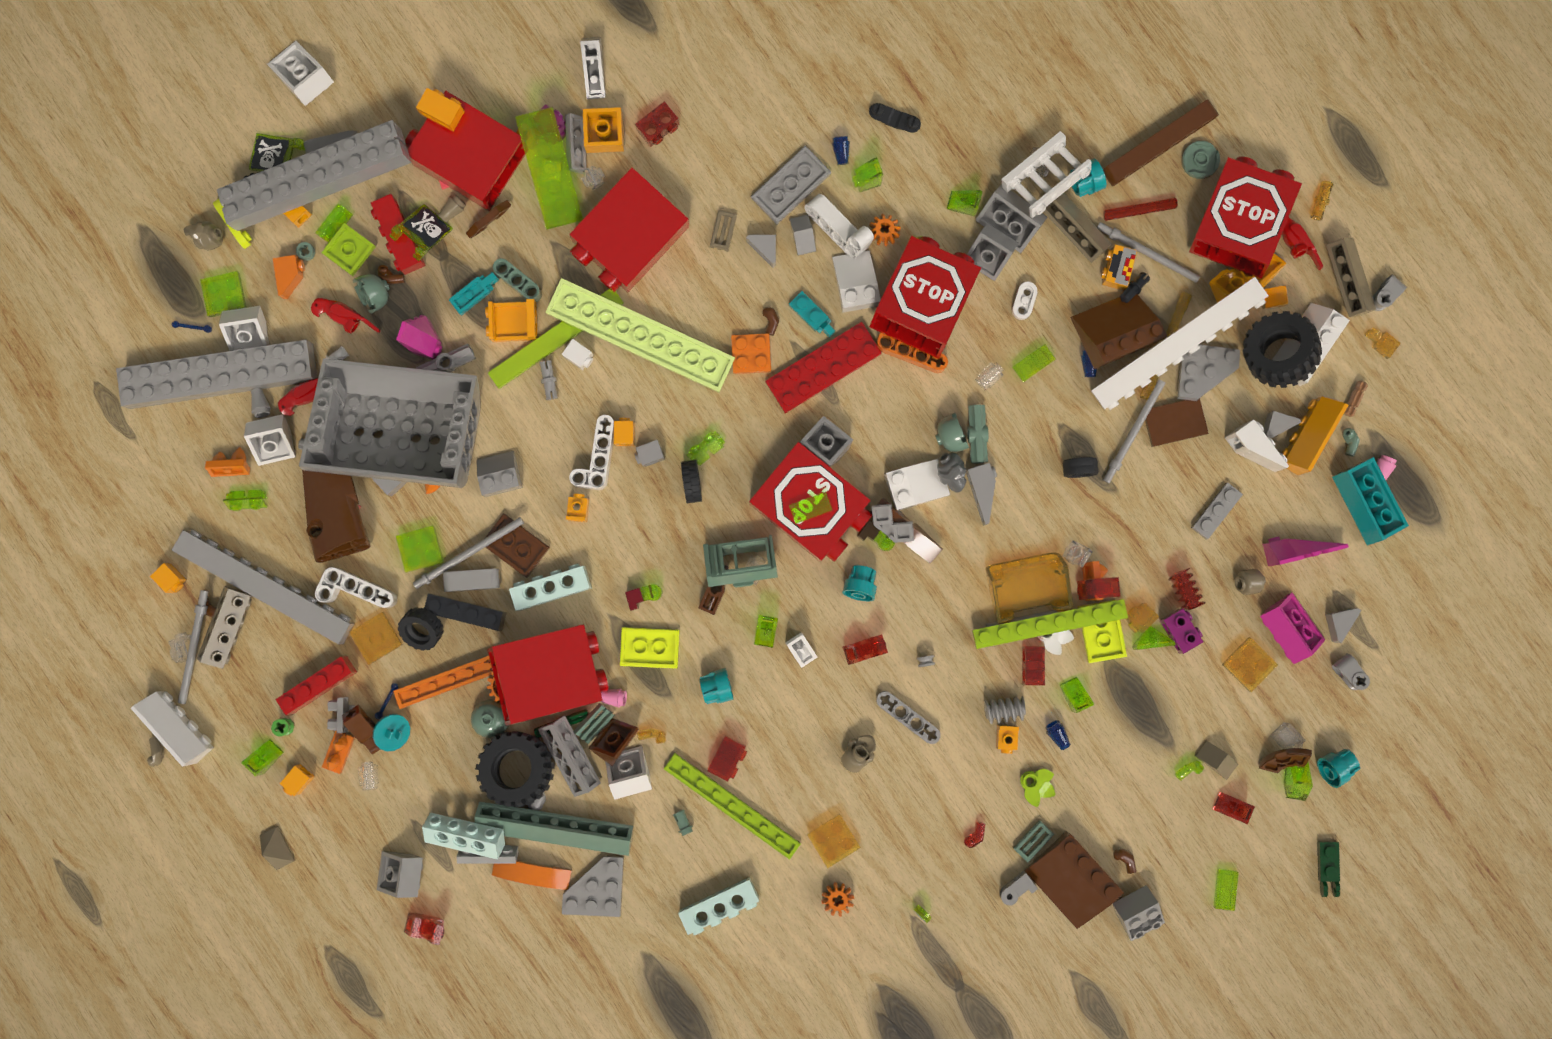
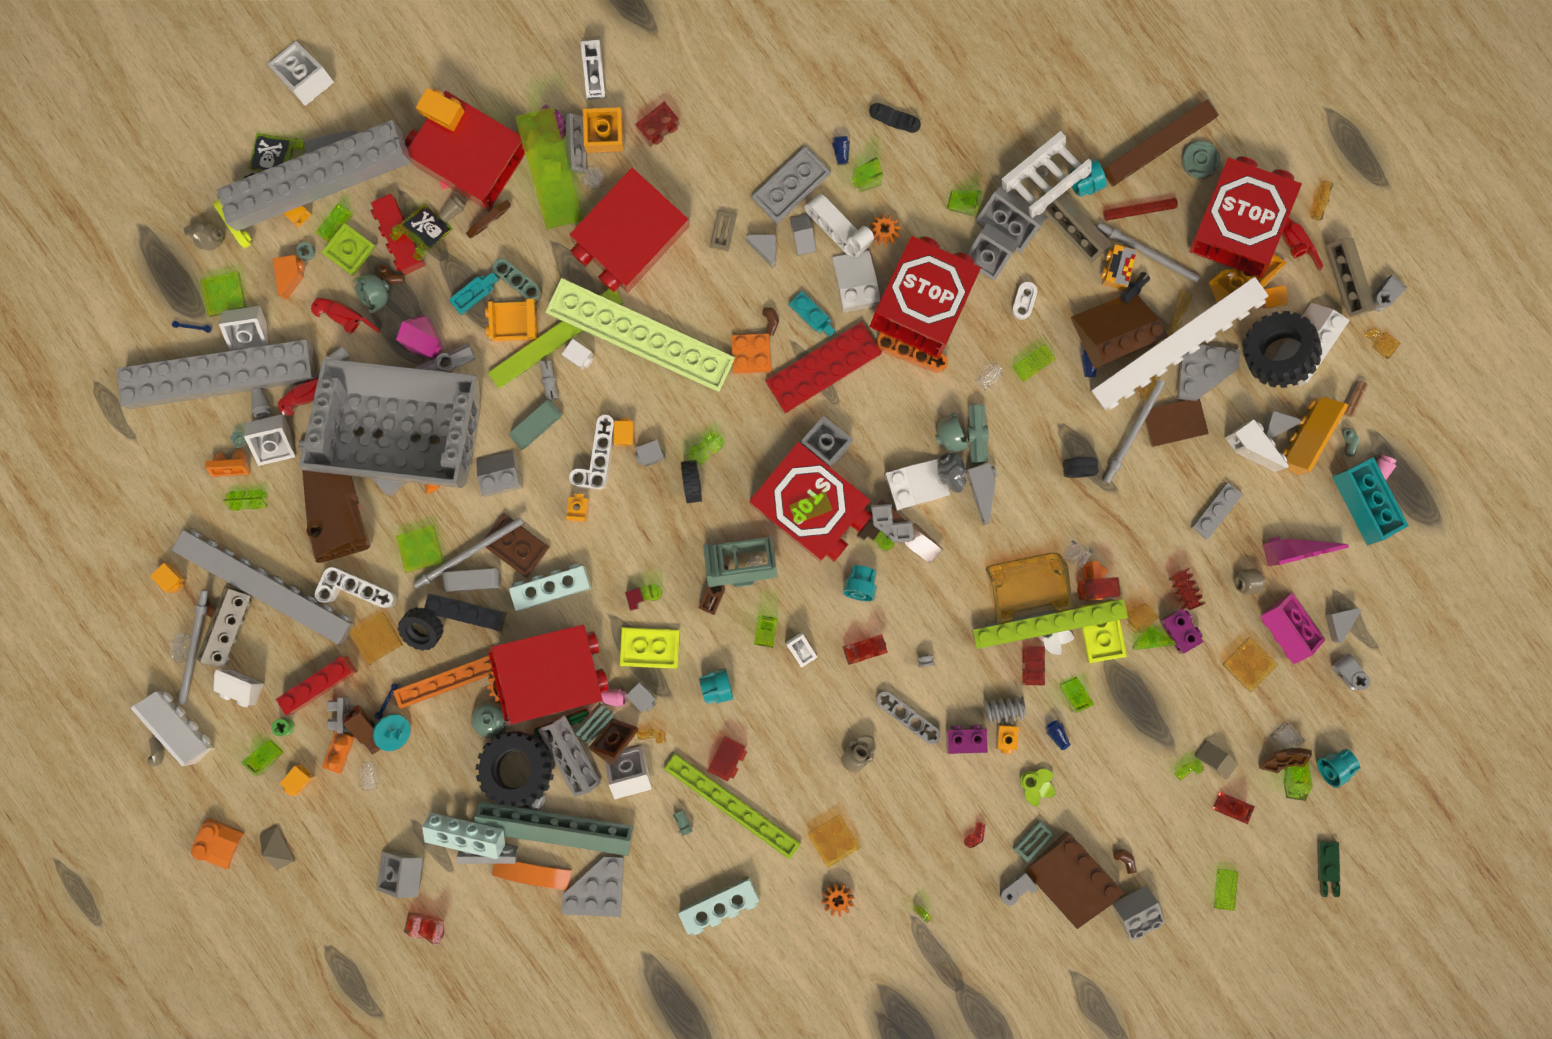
none -> orange slope [191,818,245,870]
none -> white slope [214,669,265,707]
none -> clear light blue hinge [230,431,247,448]
none -> sand green beam [509,399,563,450]
none -> light grey brick [626,682,657,713]
none -> magenta brick [946,725,988,754]

